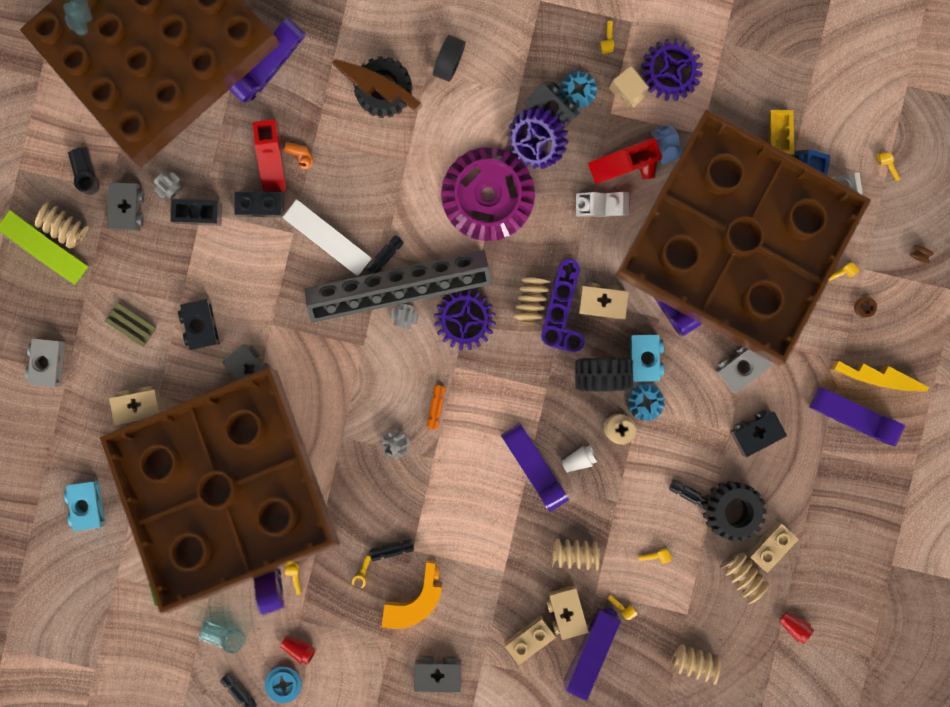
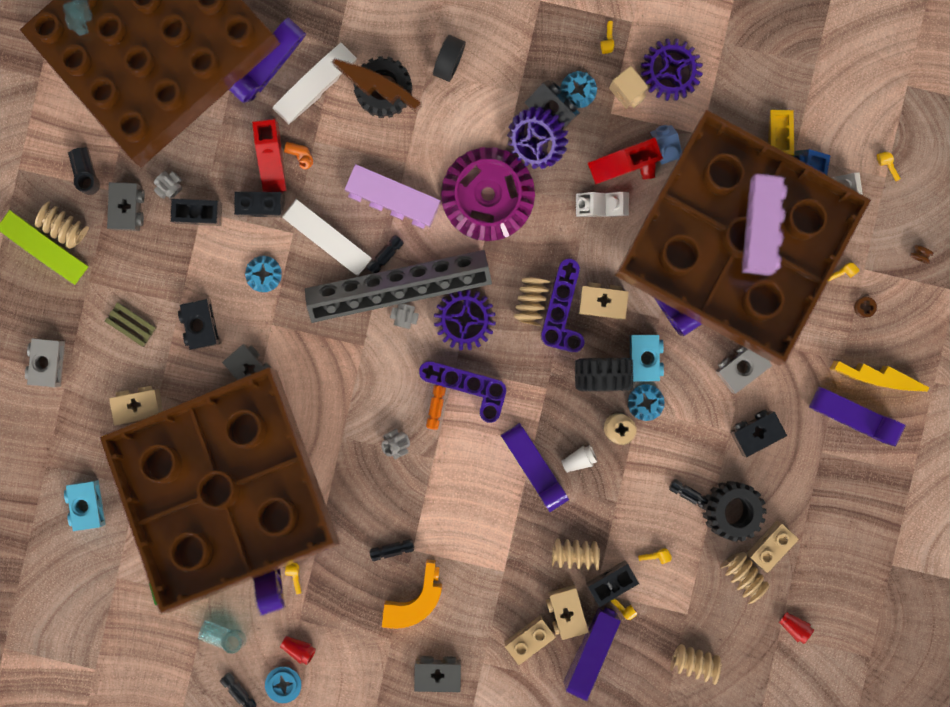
yellow hand [352,555,371,588] -> none
none -> dark azure gear [245,256,282,292]
none -> white slope [272,43,357,125]
none -> lavender brick [344,164,441,229]
none -> dark purple beam [419,361,506,423]
none -> black brick [586,560,640,607]
none -> lavender brick [742,174,787,275]

